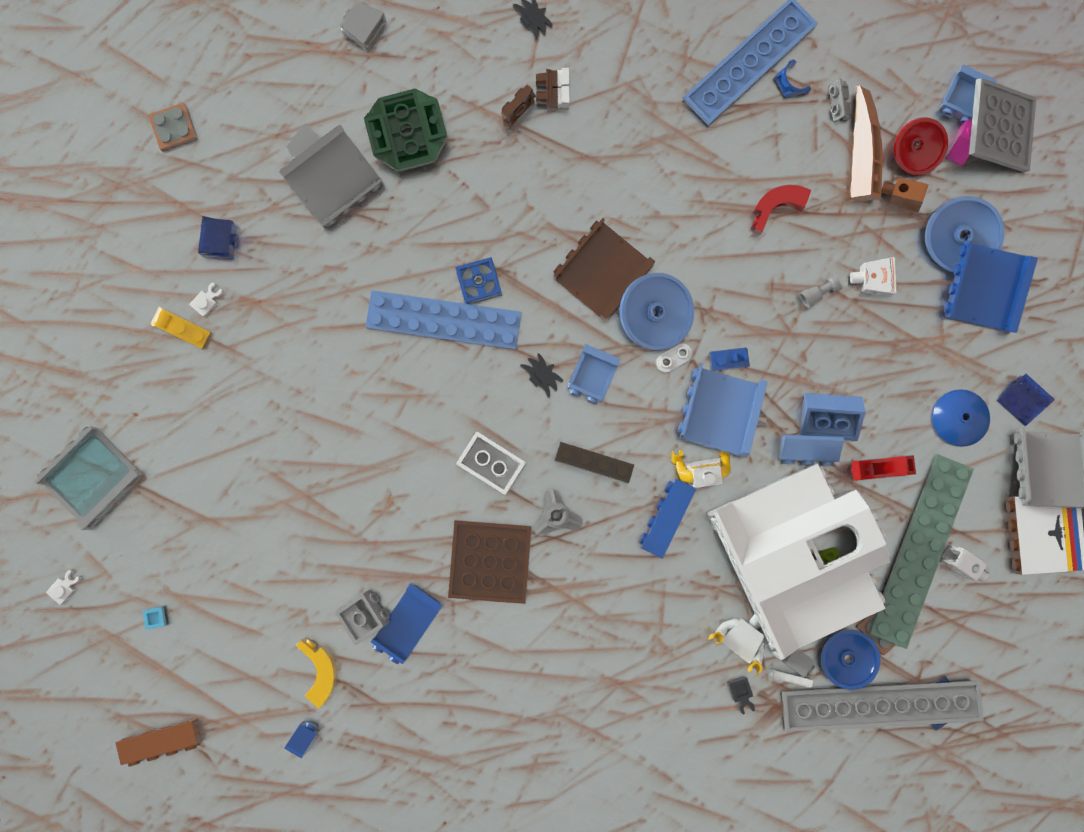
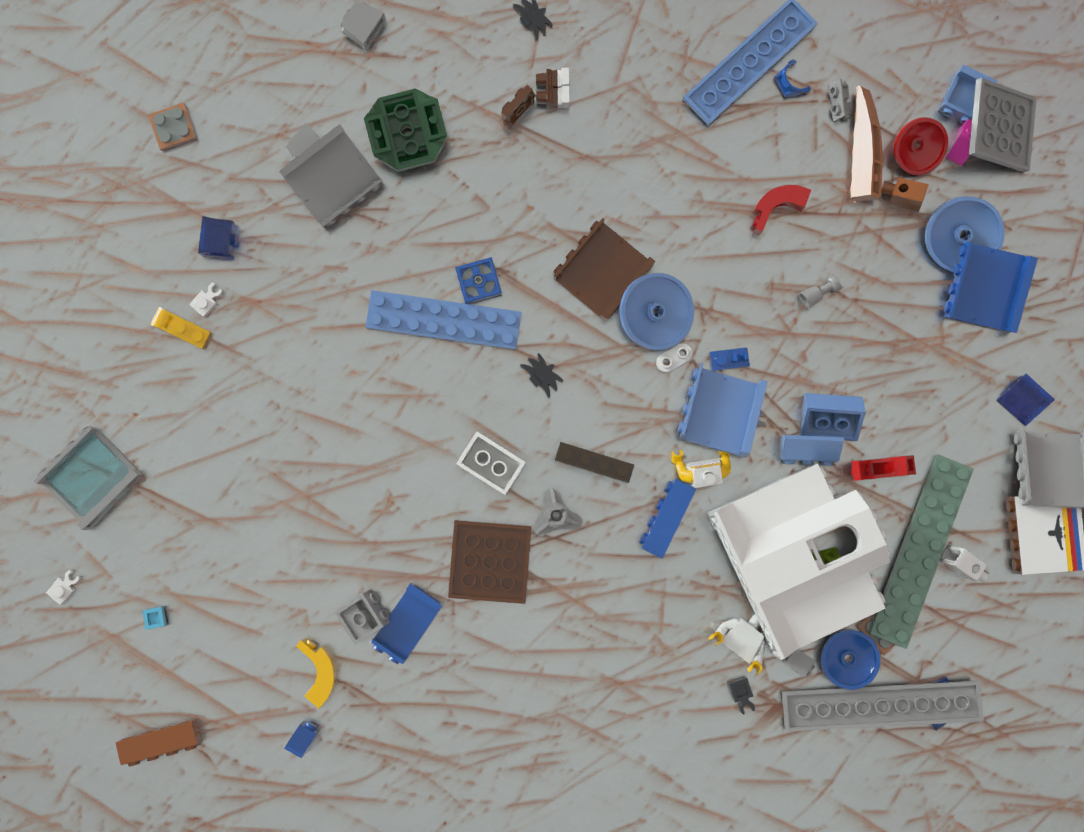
medium blue panel [567,344,621,404] -> none
white tile [770,669,813,688] -> none
white torso [850,257,896,296] -> none
blue dish [932,389,990,447] -> none

